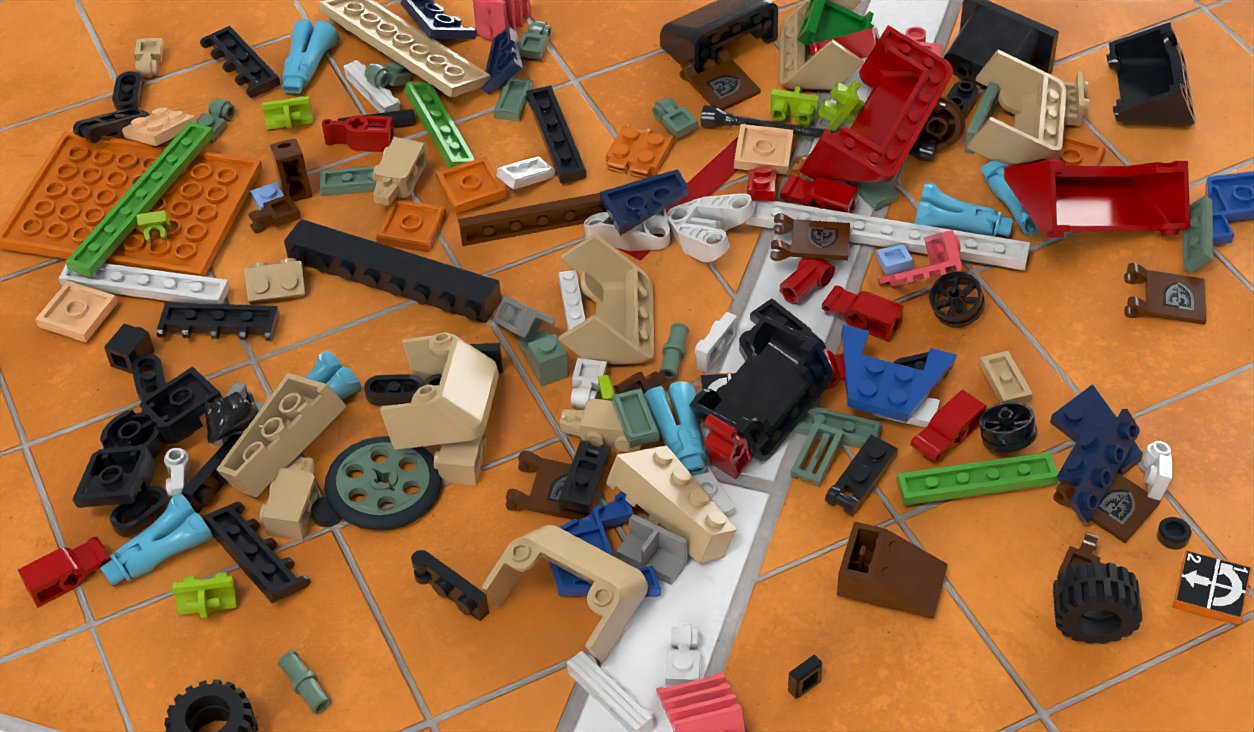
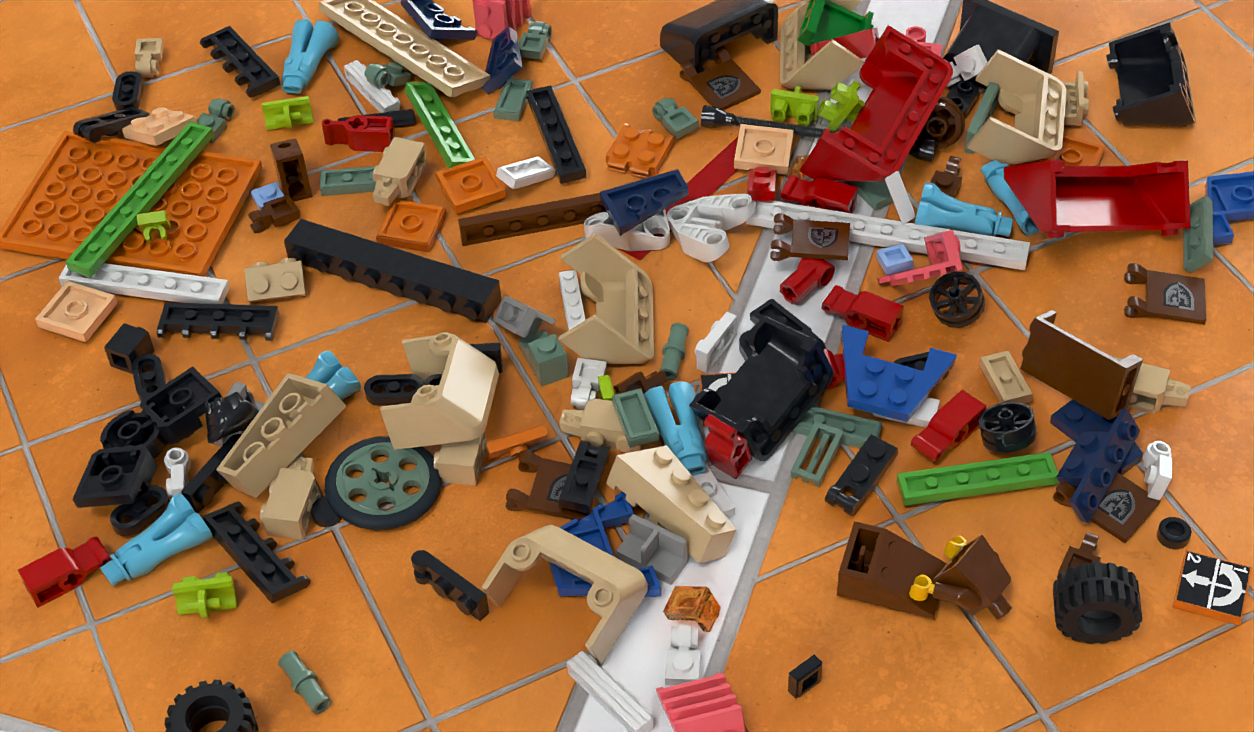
none -> orange plate [484,424,548,460]
none -> clear orange bracket [663,586,721,632]
none -> white sticker [885,171,916,225]
none -> reddish brown torso [909,535,1012,619]
none -> reddish brown plate [930,156,962,198]
none -> white plate [947,45,987,88]
none -> reddish brown panel [1020,310,1143,420]
none -> tan hinge [1110,355,1191,414]

